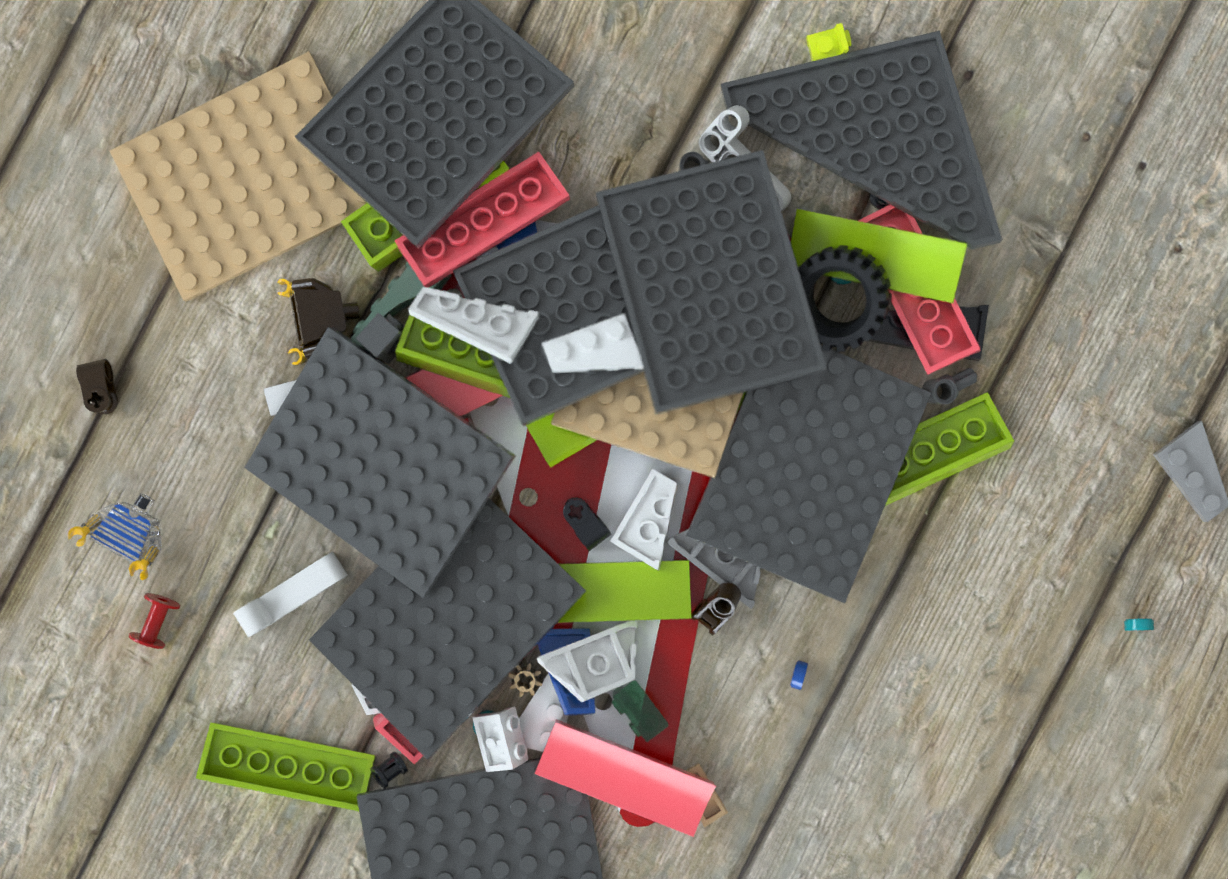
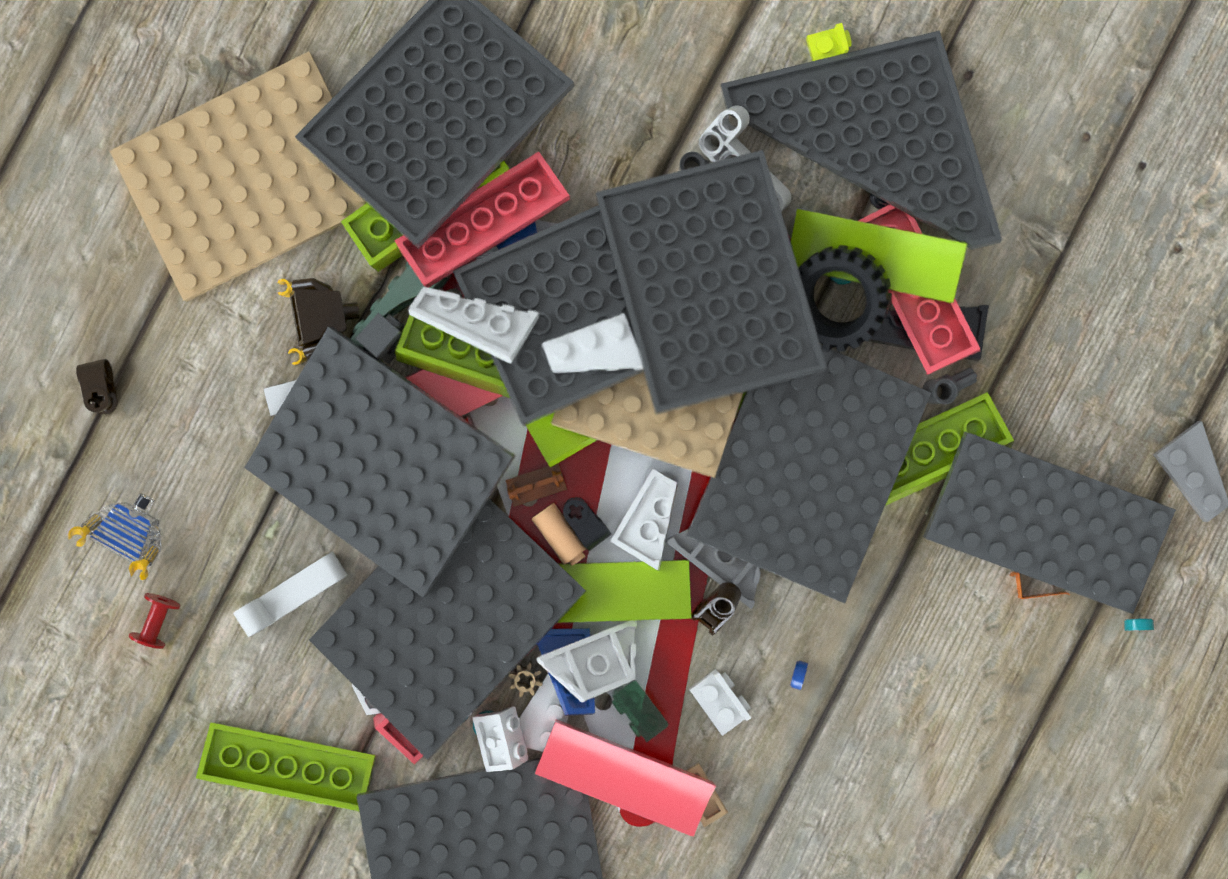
black bush [370,751,408,789] -> none
none -> dark orange hinge [505,463,567,507]
none -> light nougat brick [532,503,587,566]
none -> white bracket [689,669,751,736]
none -> dark grey plate [923,432,1176,614]
none -> orange piece [1009,571,1070,599]

